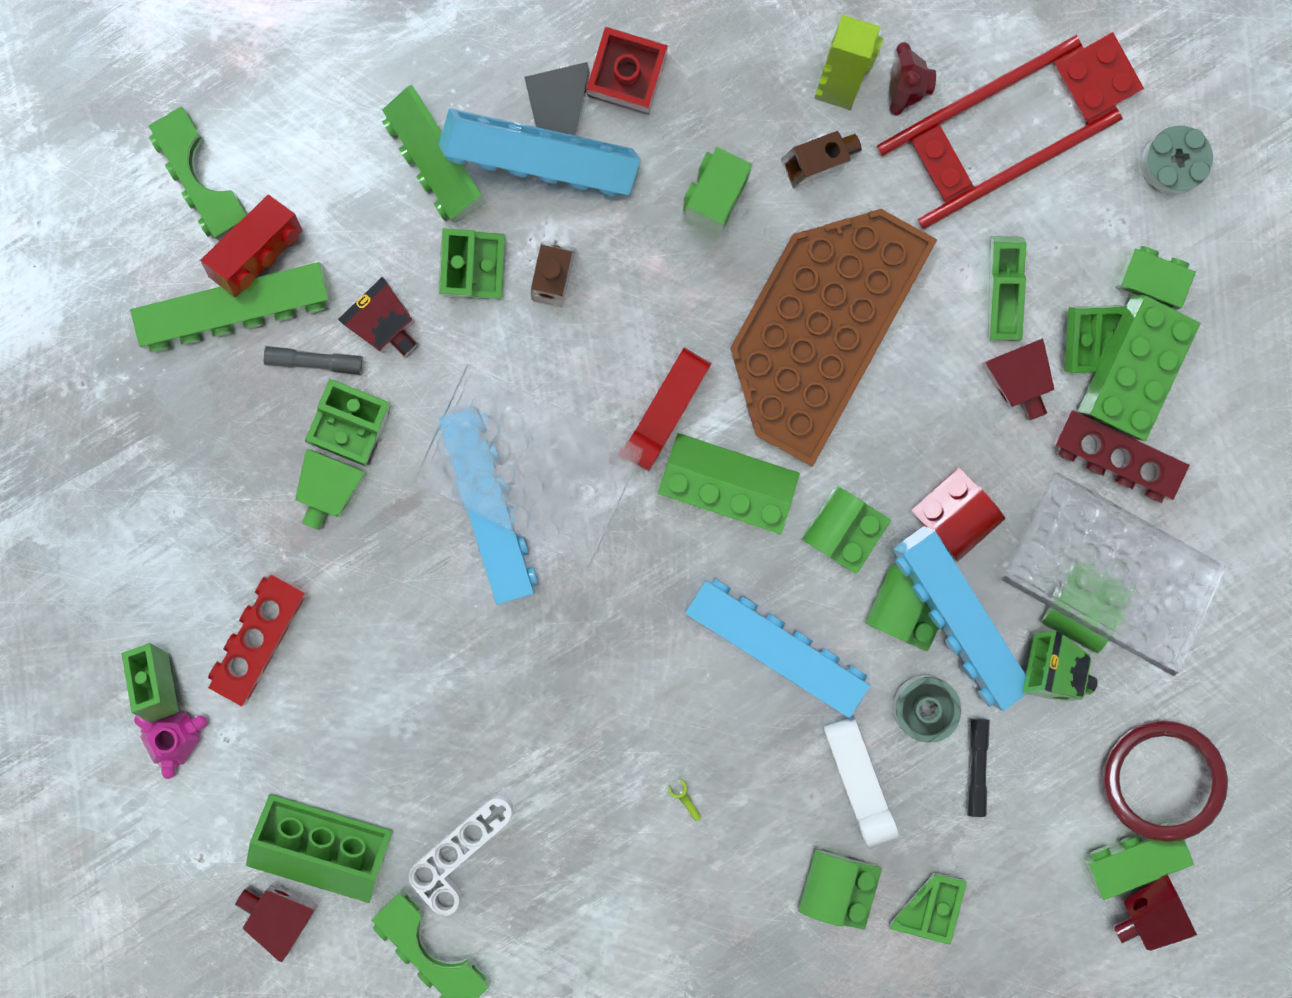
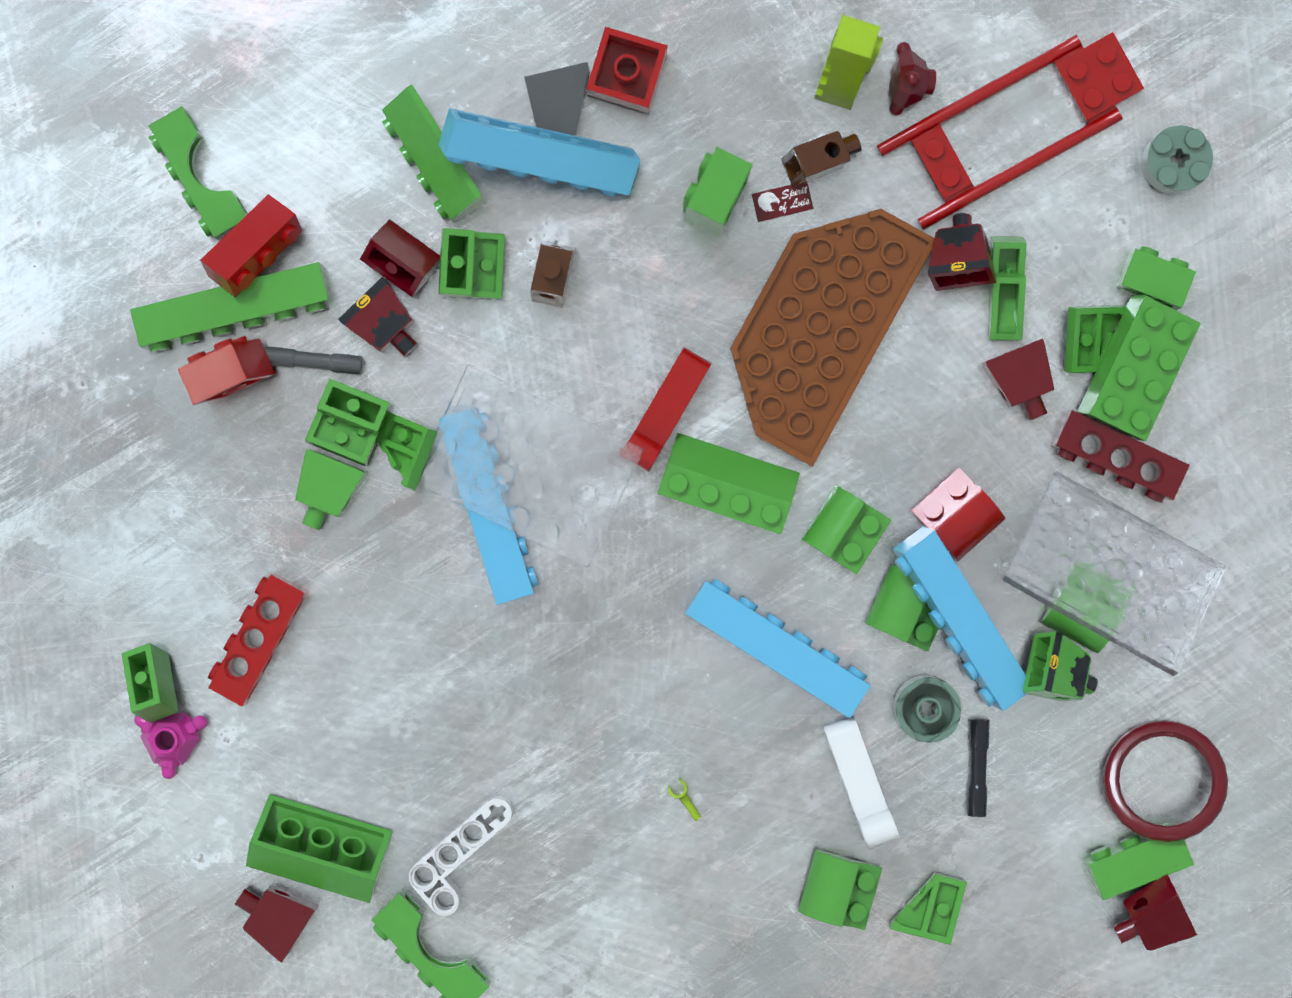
none -> brick [178,336,275,405]
none -> dark red brick [360,219,440,297]
none -> bright green wing [377,412,438,490]
none -> dark red sticker [751,183,814,222]
none -> dark red torso [928,213,996,291]

